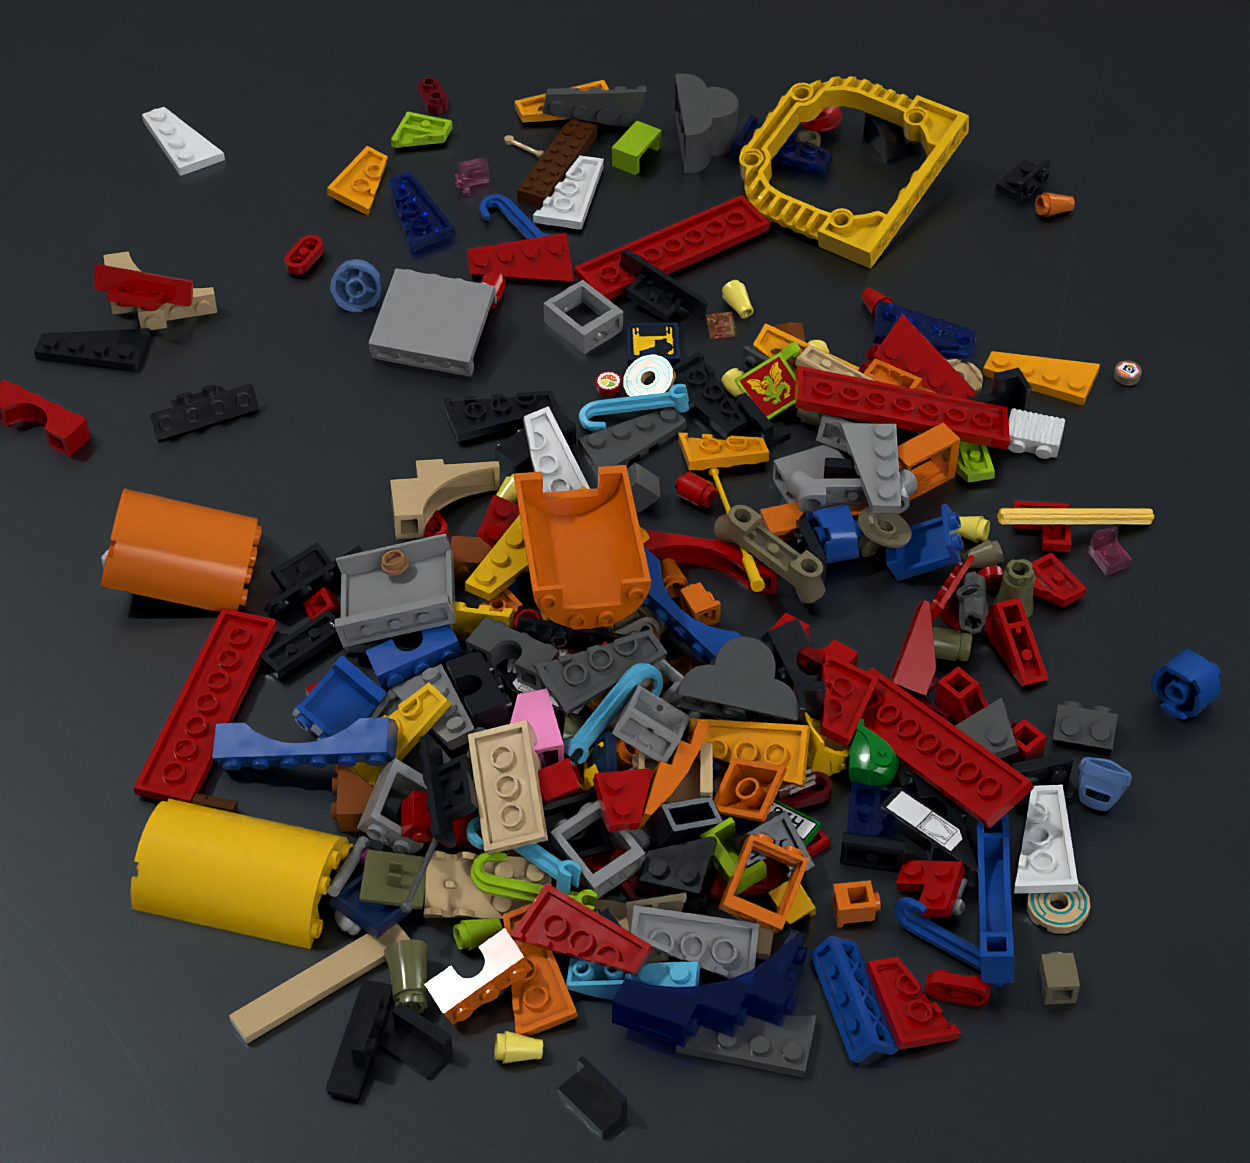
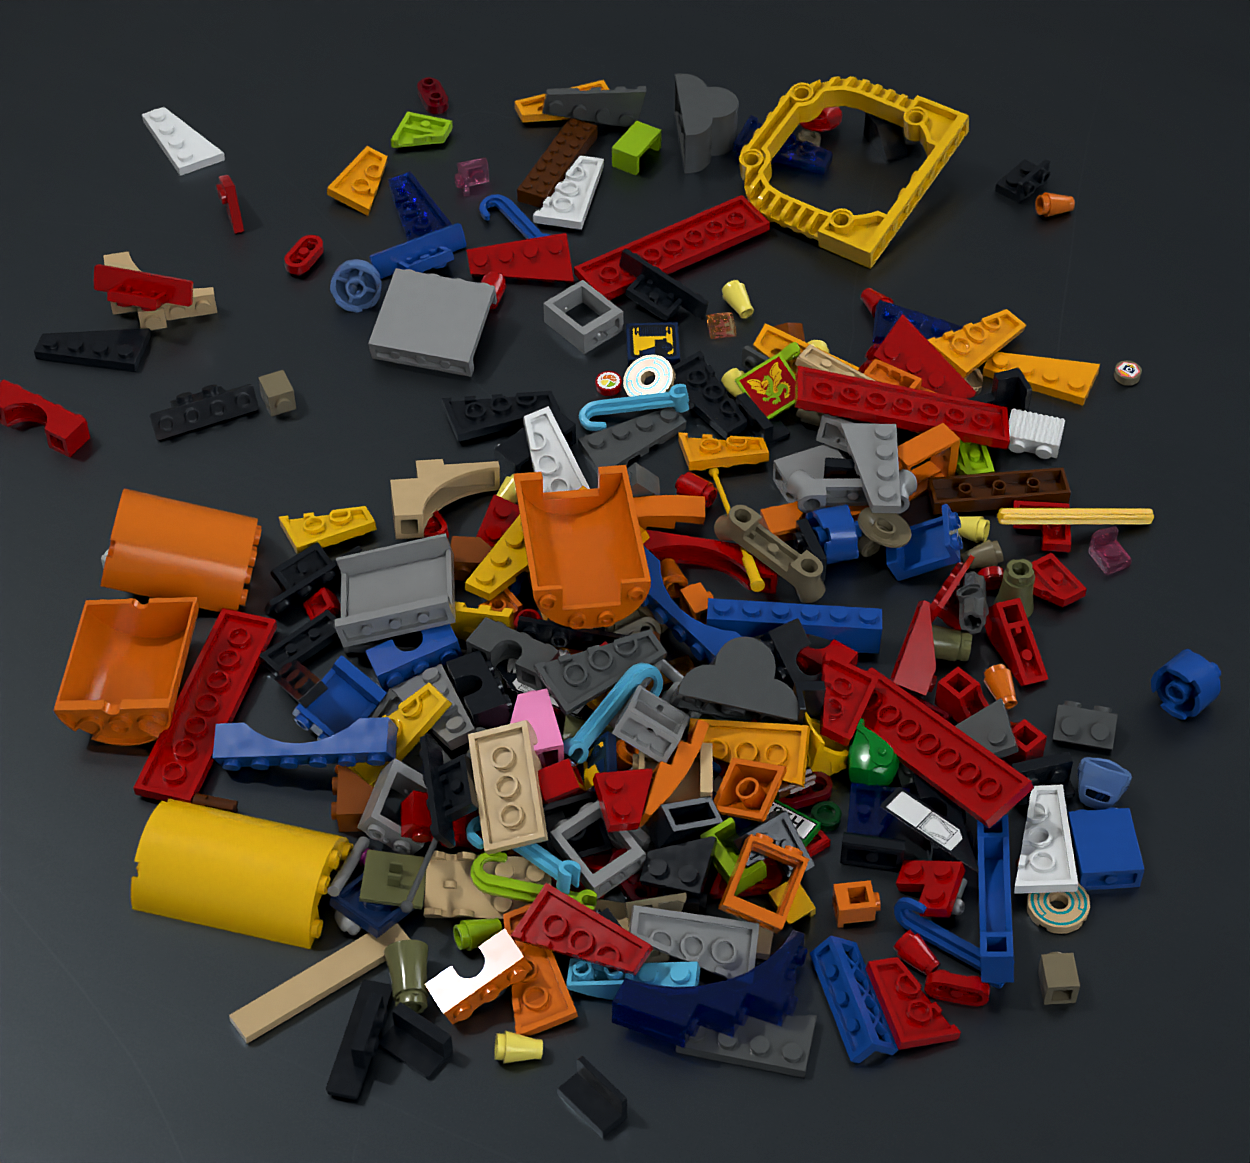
medium nougat plate [381,549,410,576] -> none
tan hinge [504,135,544,159] -> none
none -> orange cylinder [53,597,199,746]
none -> red wing [216,175,244,233]
none -> dark tan brick [258,370,296,417]
none -> black plate [274,659,328,708]
none -> yellow wing [279,506,377,554]
none -> blue bracket [369,223,467,279]
none -> orange slope [633,495,705,529]
none -> blue arch [707,598,882,654]
none -> dark green tile [811,801,842,832]
none -> red cone [893,930,941,976]
none -> light orange wing [927,309,1026,378]
none -> reddish brown piece [927,467,1071,515]
none -> orange cone [983,664,1018,710]
none -> blue panel [1068,807,1145,890]

